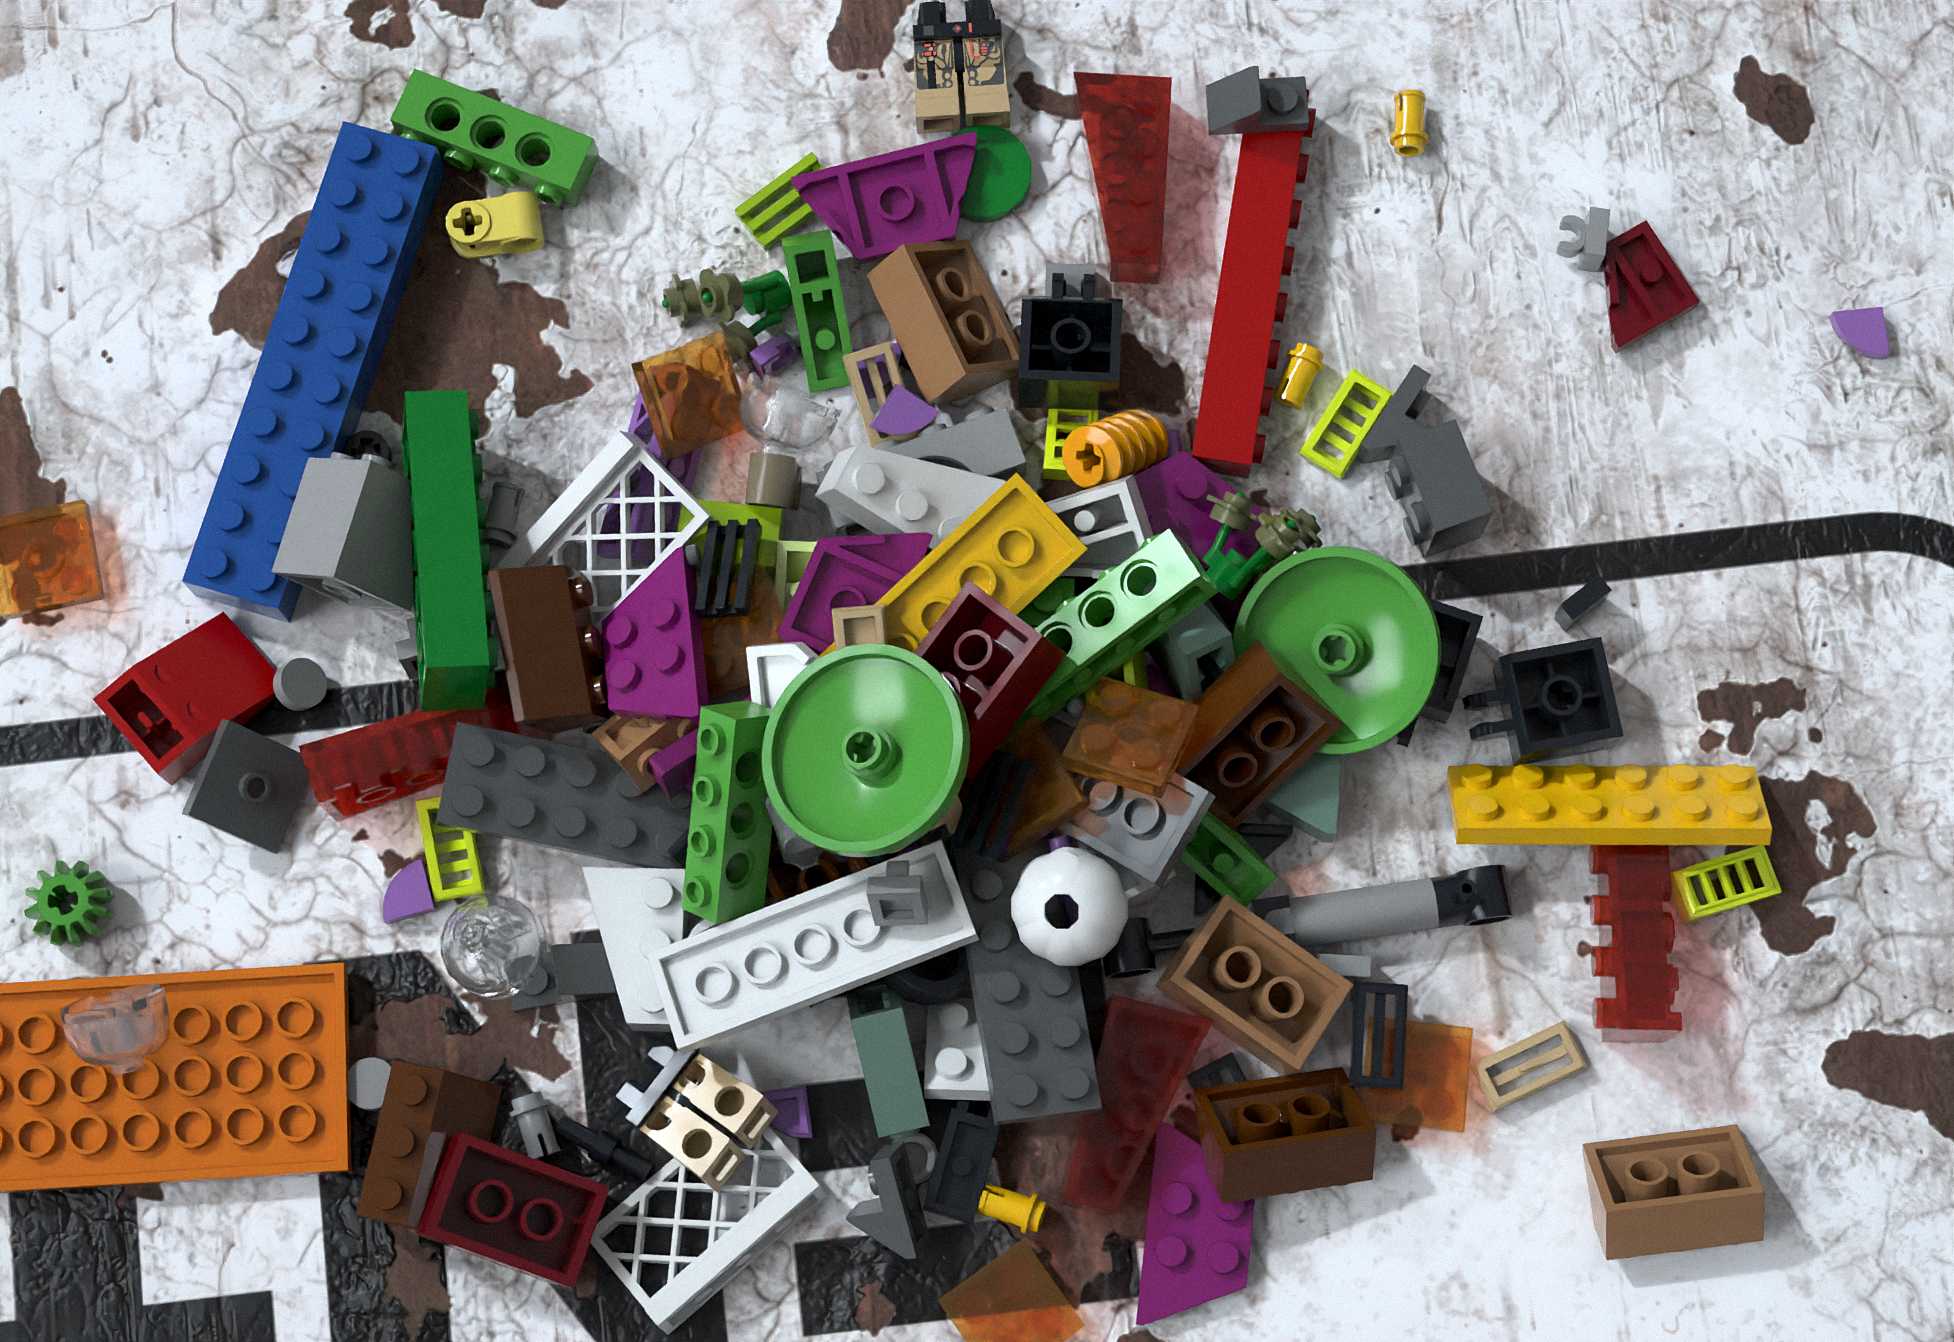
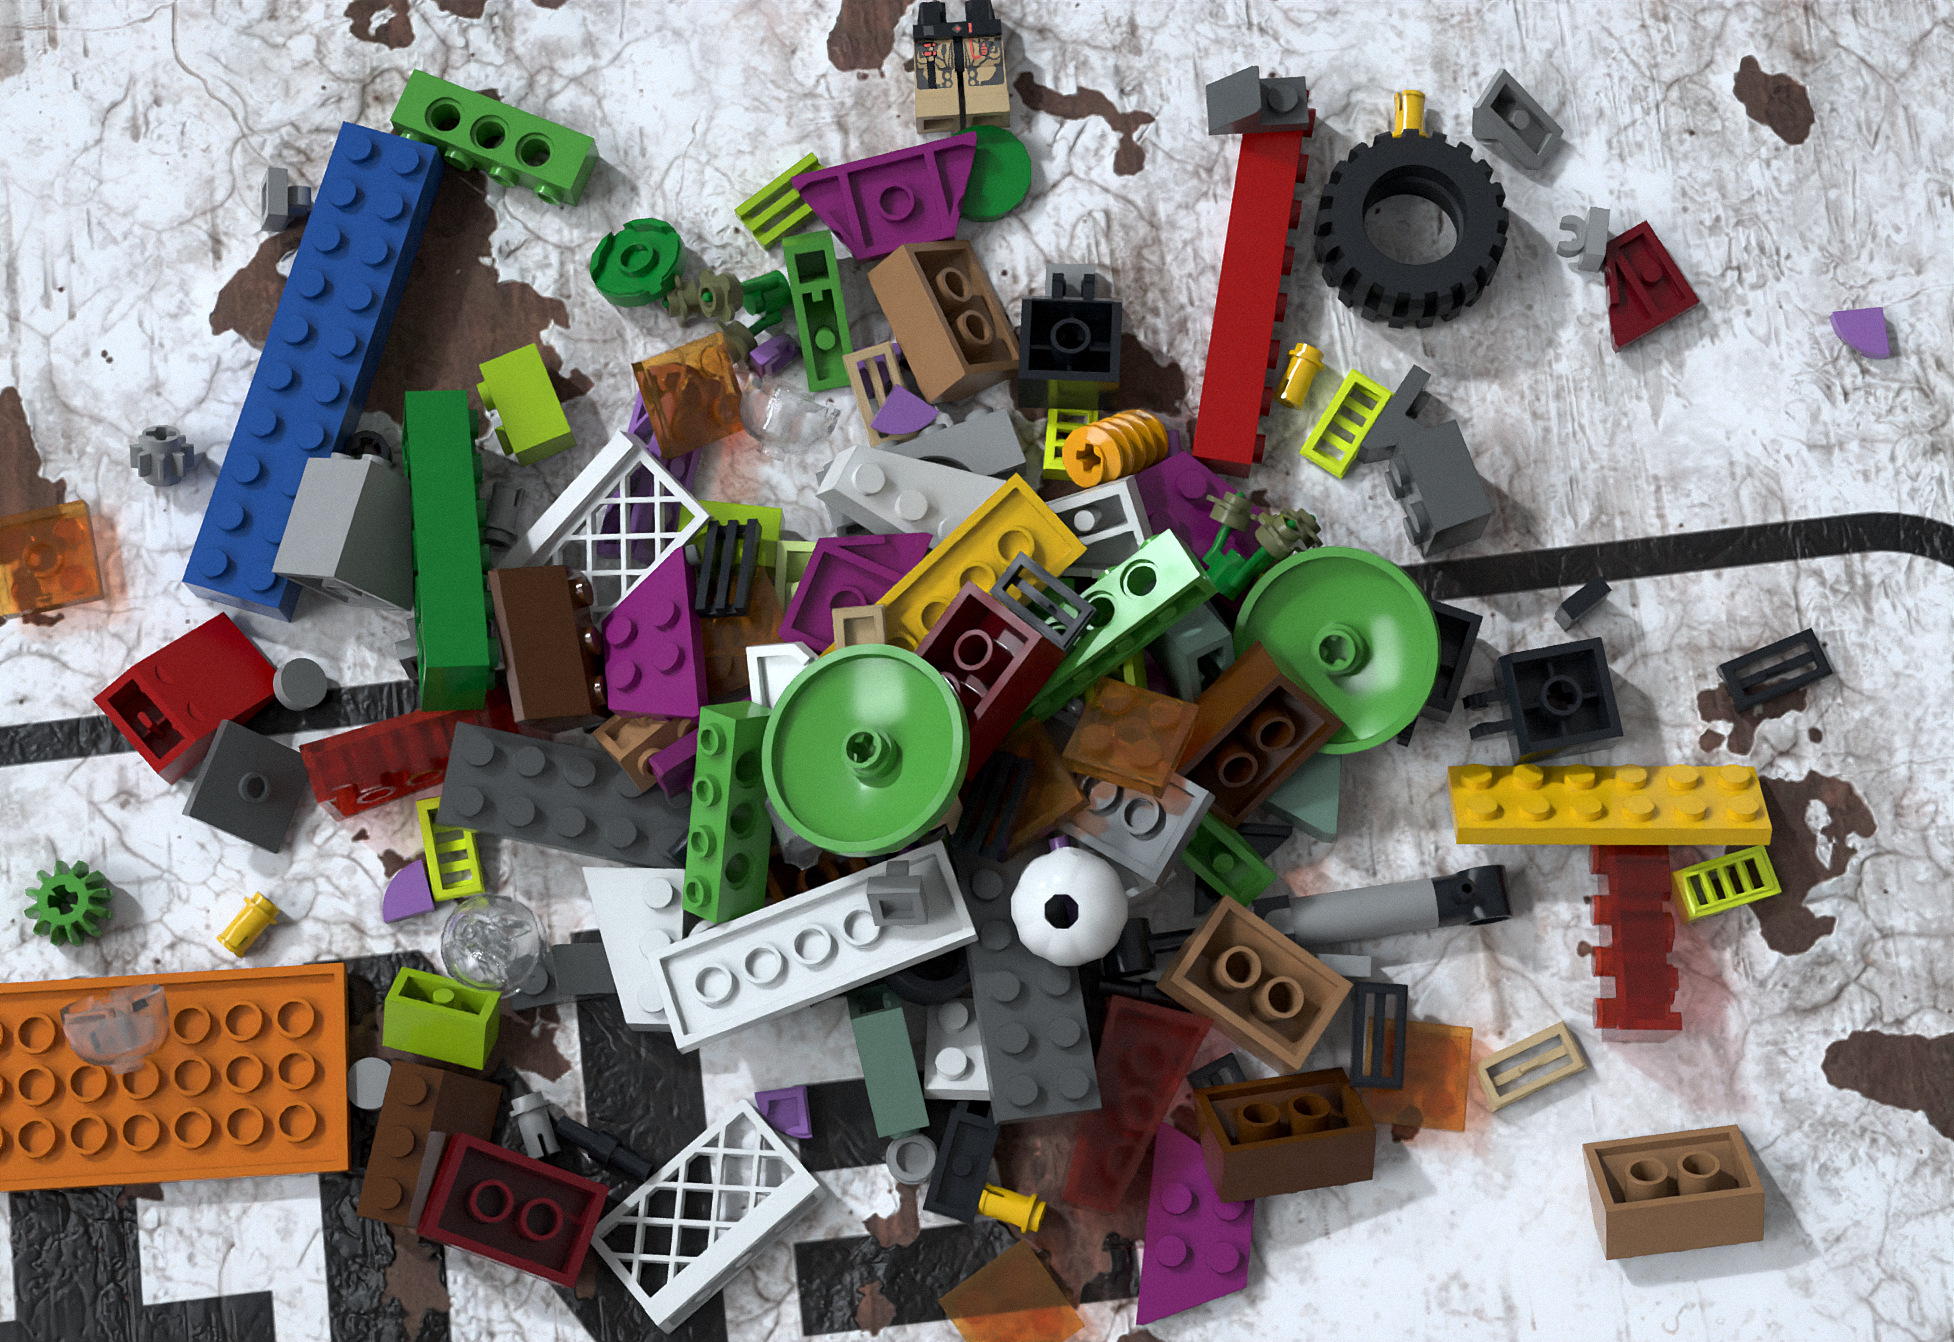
light yellow piece [445,191,545,259] -> none
tan hips [615,1039,779,1193] -> none
dark tan piece [745,452,803,511] -> none
dark grey slope [846,1141,931,1259] -> none
clear red wedge [1072,72,1172,284] -> none
none -> light grey gear [130,425,194,487]
none -> yellow pin [216,891,281,959]
none -> light grey tile [260,167,311,232]
none -> lime brick [382,966,502,1070]
none -> lime brick [476,343,577,467]
none -> green tile [589,218,688,308]
none -> black tile [989,551,1102,655]
none -> black bar [1096,975,1195,1015]
none -> black tyre [1314,129,1509,329]
none -> light grey slope [1472,69,1564,170]
none -> black tile [1716,628,1833,715]

